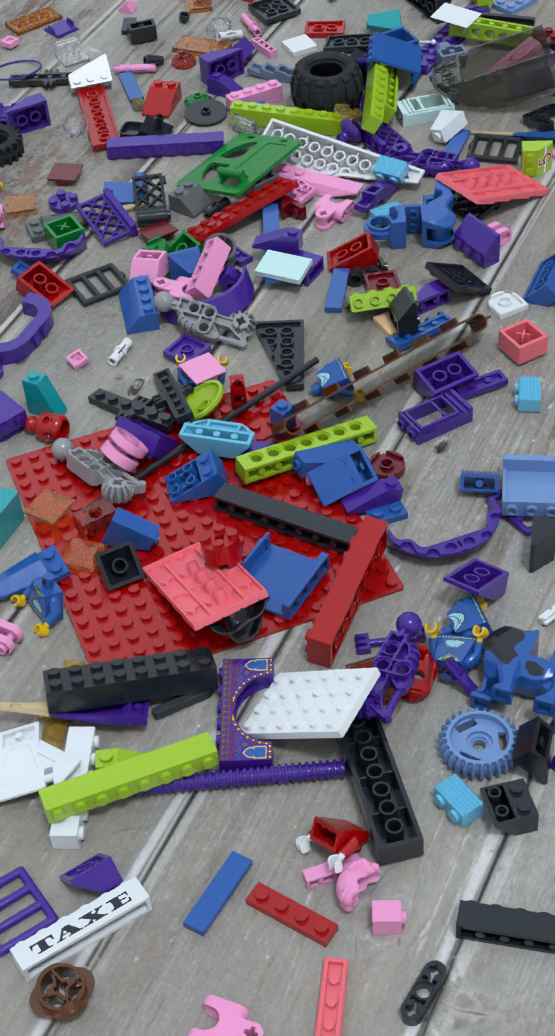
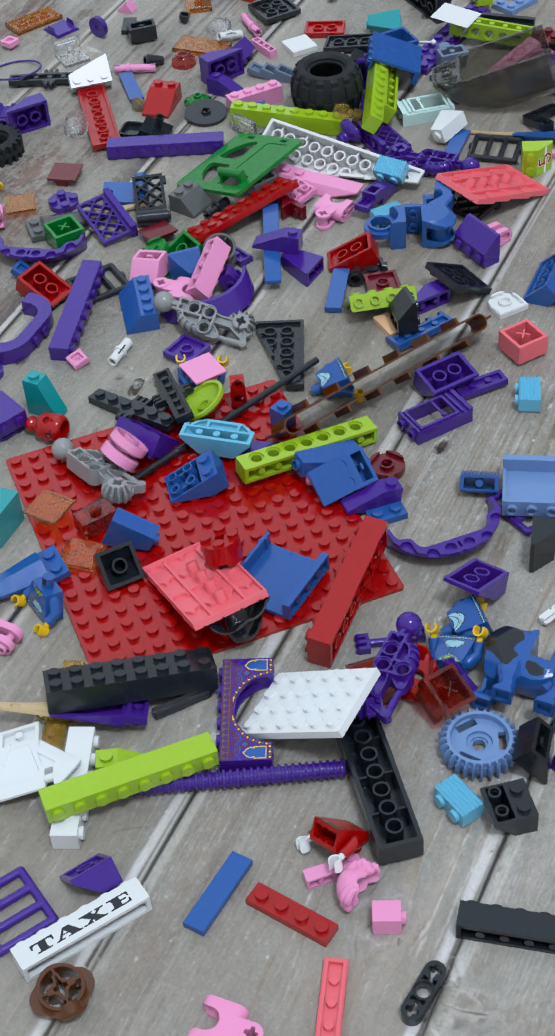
black brick [214,482,357,554] -> none
light aqua tile [255,250,313,285] -> none
none -> dark purple brick [48,260,105,361]
none -> dark purple piece [89,16,108,38]
none -> clear red brick [411,663,477,726]

